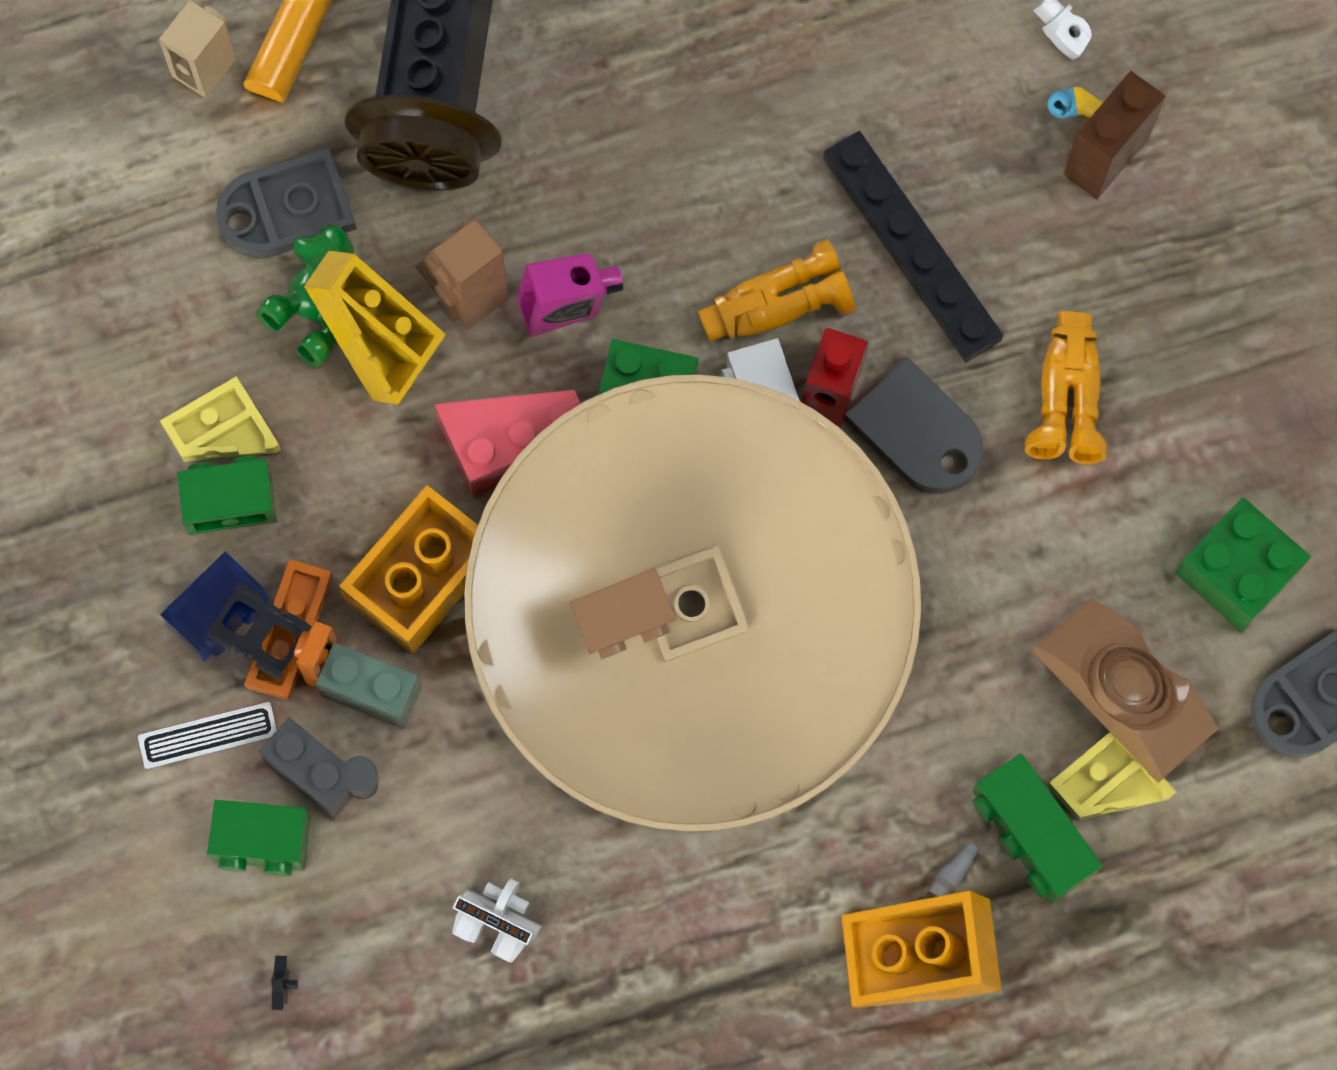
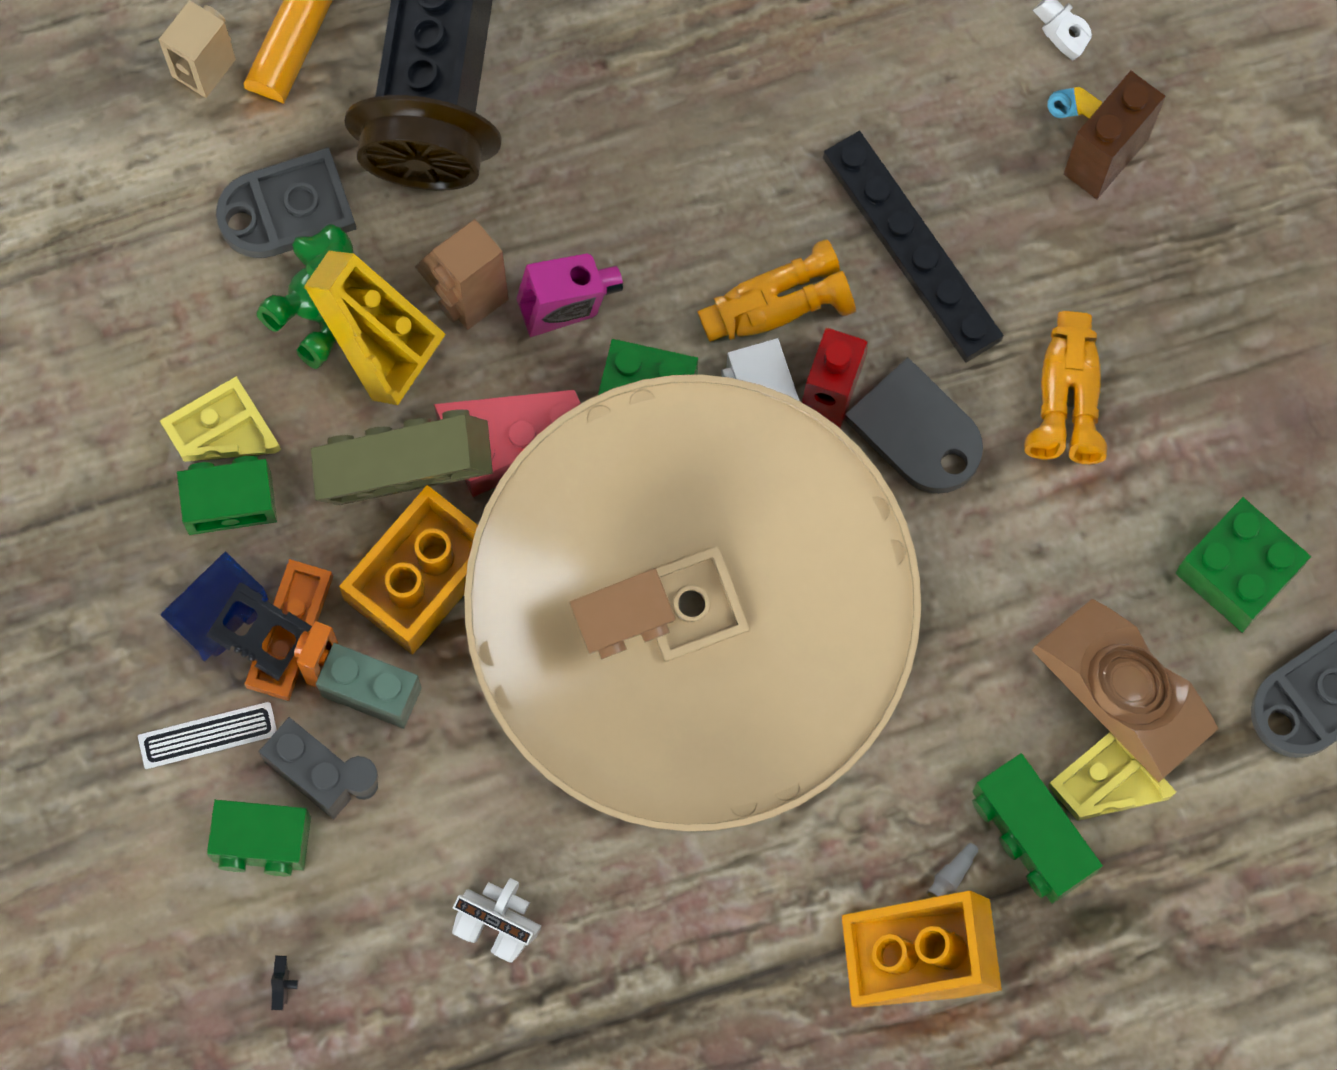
none -> olive brick [311,410,493,506]

